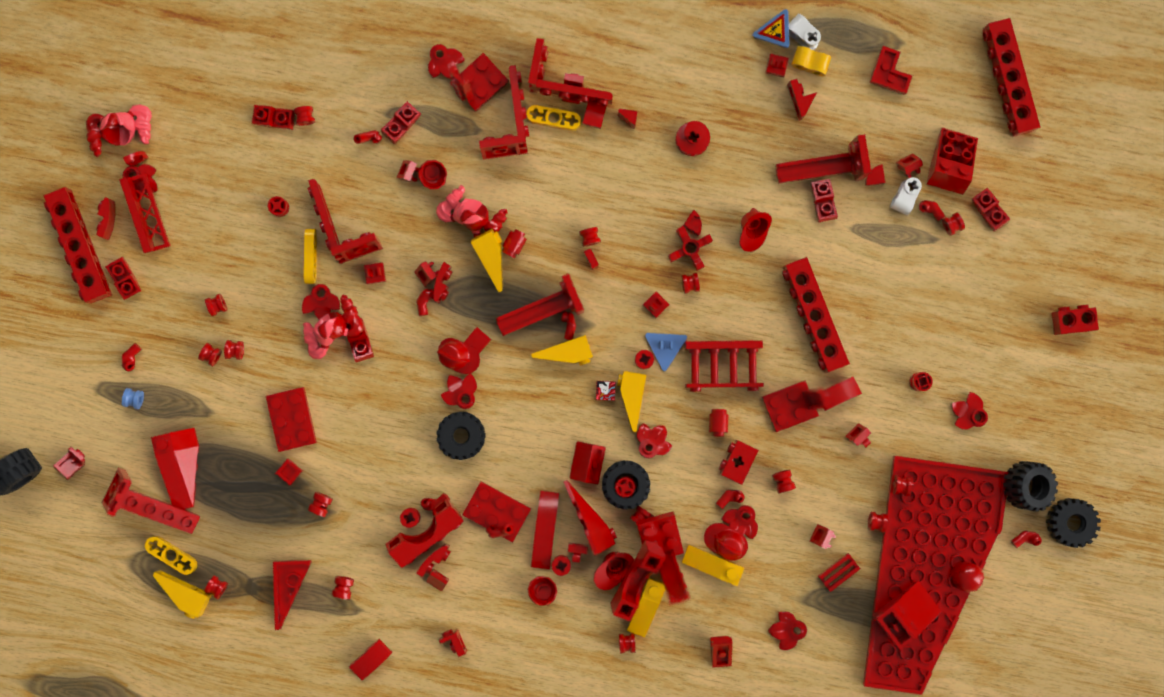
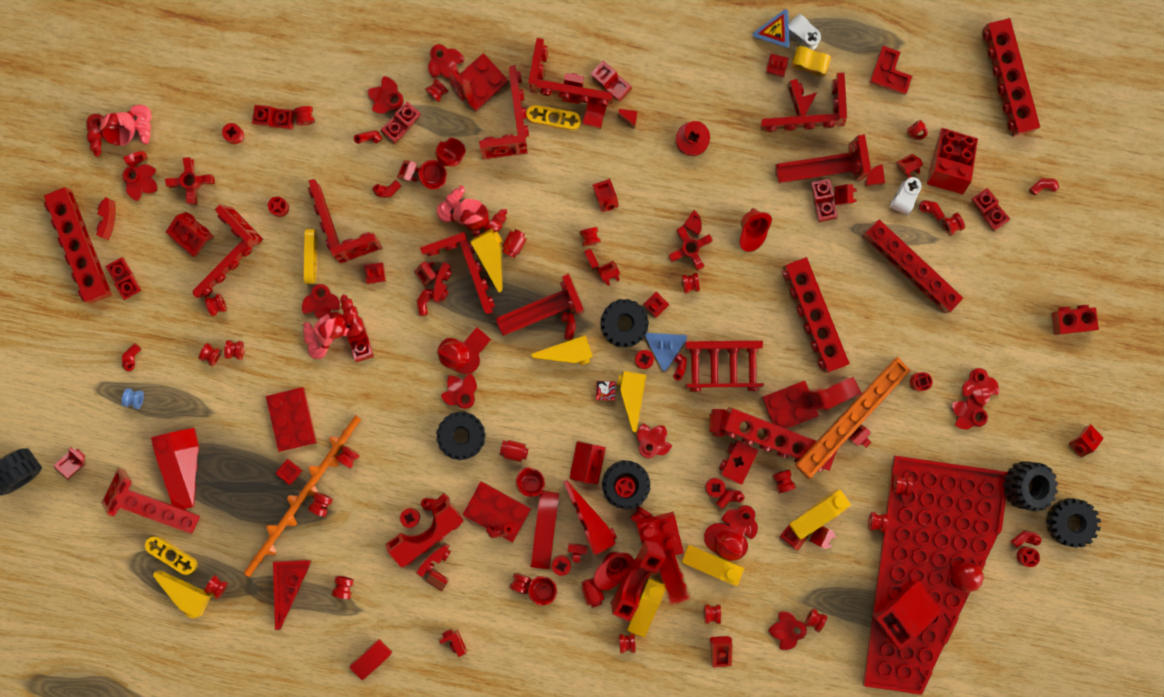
red fence [119,173,171,253] -> none
red tile [818,553,861,592] -> none
none -> red pin [165,157,215,205]
none -> red bracket [166,212,214,257]
none -> red bracket [193,204,264,298]
none -> red wheel [222,123,244,144]
none -> orange plant [244,415,362,577]
none -> red wheel [335,445,360,469]
none -> red plate [367,76,404,114]
none -> red arm [373,179,402,198]
none -> red bracket [420,232,495,314]
none -> red wheel [425,78,449,103]
none -> red hair [435,137,466,167]
none -> red brick [499,440,529,463]
none -> red wheel [509,573,532,594]
none -> red hair [516,467,545,497]
none -> red brick [581,577,605,608]
none -> red slope [590,60,632,102]
none -> red bracket [592,179,619,212]
none -> red tile [596,261,621,286]
none -> black tyre [600,299,649,348]
none -> red arm [673,353,687,381]
none -> red wheel [704,604,721,624]
none -> red wheel [705,478,726,498]
none -> red brick [720,407,838,472]
none -> red bracket [761,72,847,132]
none -> red slope [779,525,809,551]
none -> yellow slope [789,489,851,540]
none -> orange tile [795,357,911,479]
none -> red wheel [805,608,827,633]
none -> red tile [835,184,857,206]
none -> red brick [862,219,964,314]
none -> red tile [907,120,928,140]
none -> red plate [962,368,1000,406]
none -> red wheel [1016,547,1040,567]
none -> red arm [1029,178,1059,196]
none -> red bracket [1069,424,1104,457]

